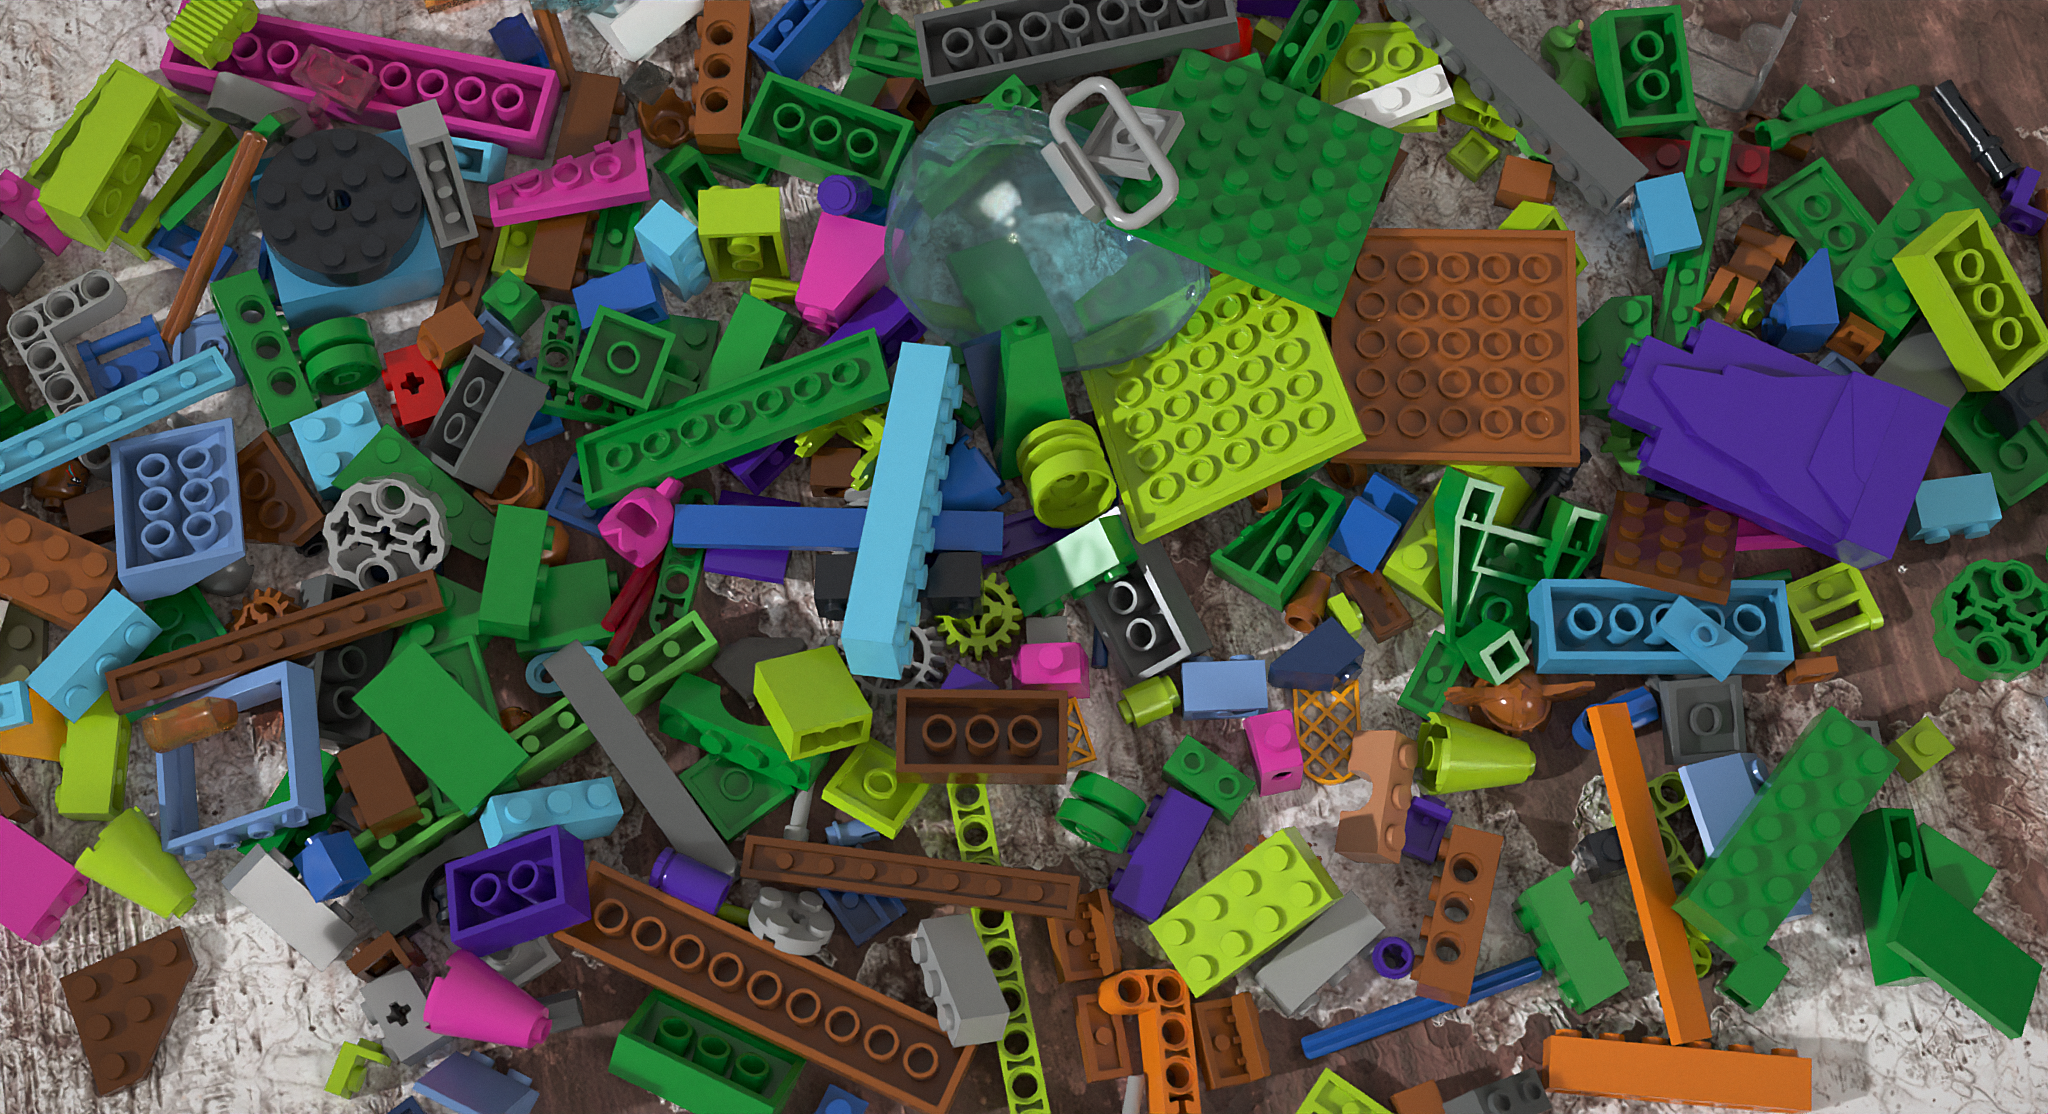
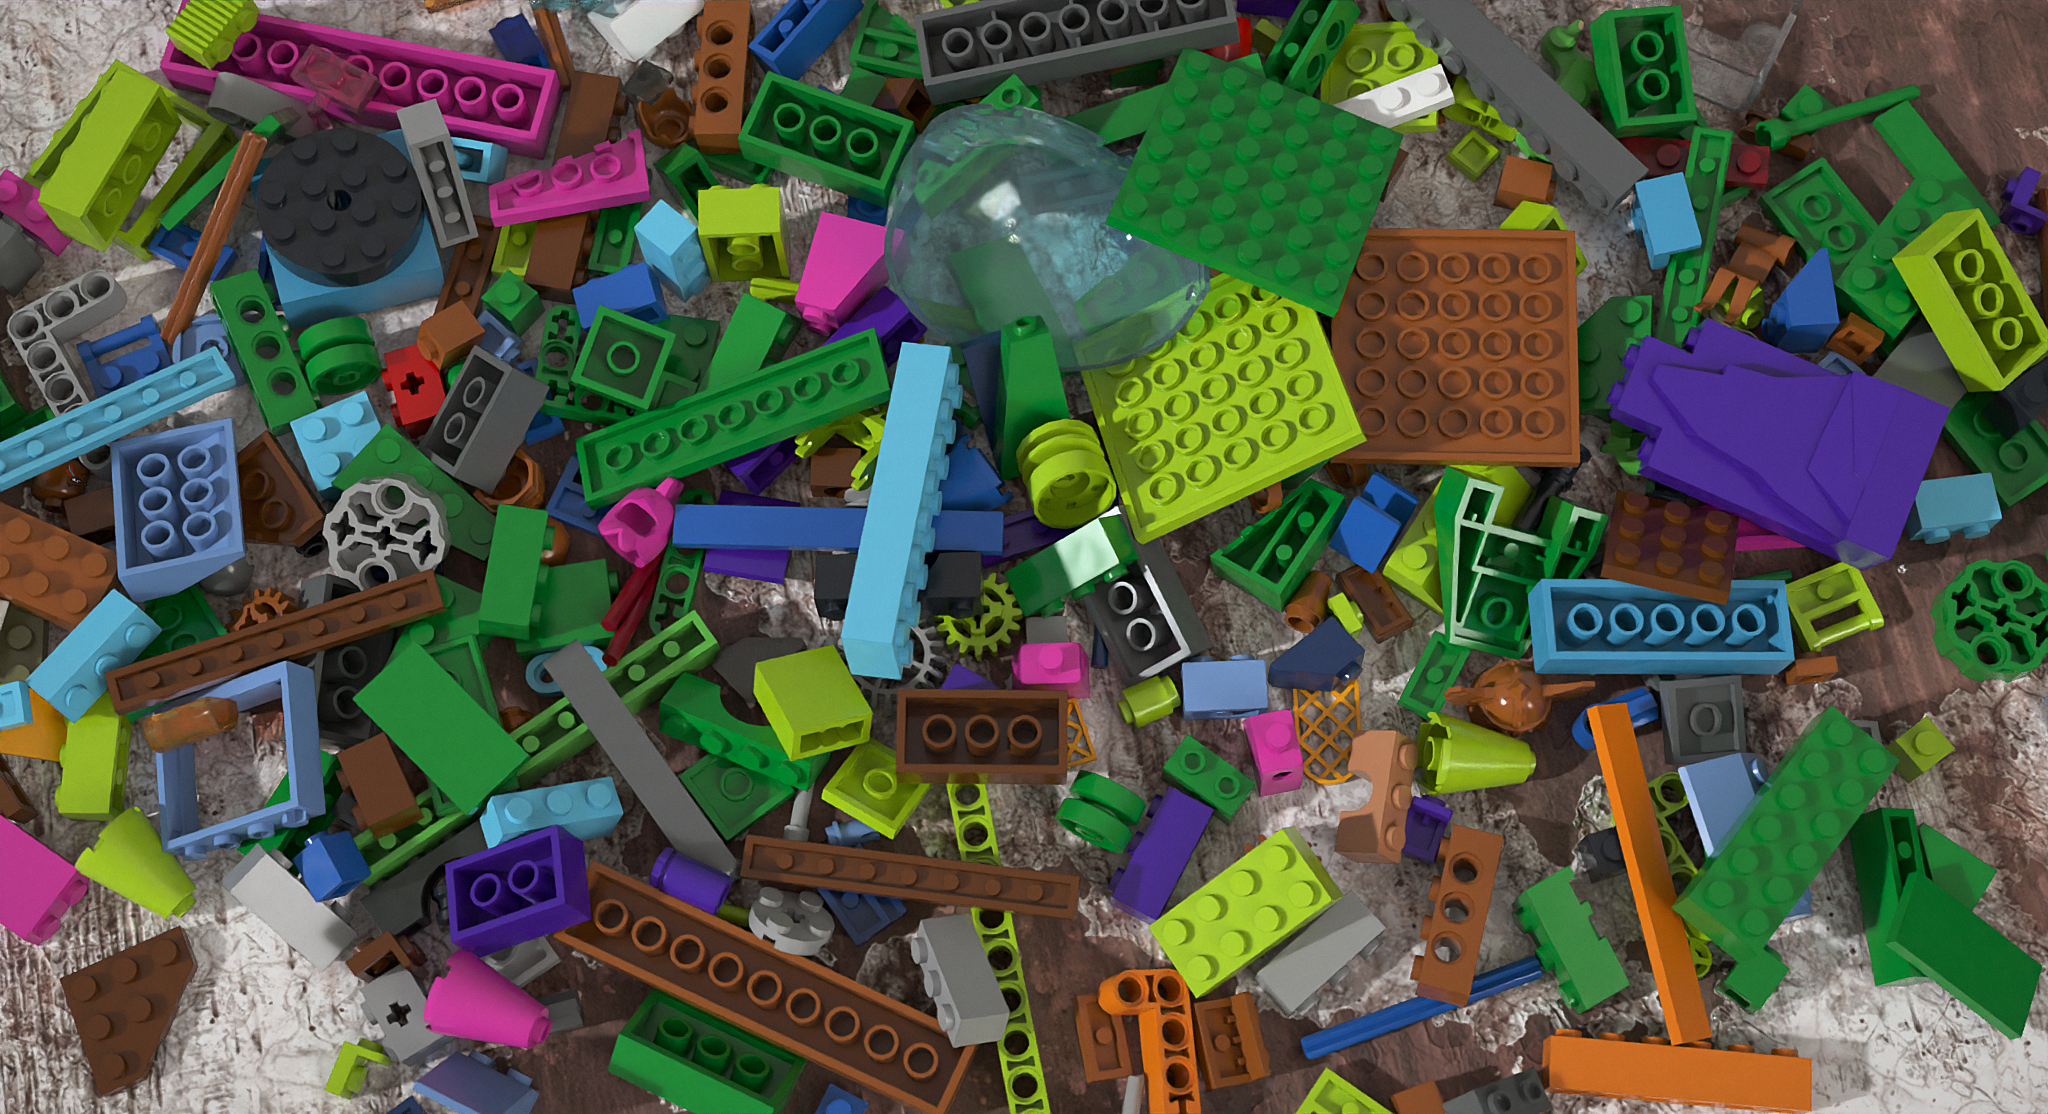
dark purple piece [817,175,873,216] -> none
light grey bar [1040,76,1179,230] -> none
dark orange bracket [1046,888,1122,985] -> none
light grey plate [1082,104,1185,181] -> none
dark purple cone [1372,937,1415,979] -> none
green brick [1456,618,1530,686] -> none
dark azure plate [1653,595,1749,682] -> none
black pin [1930,79,2024,189] -> none

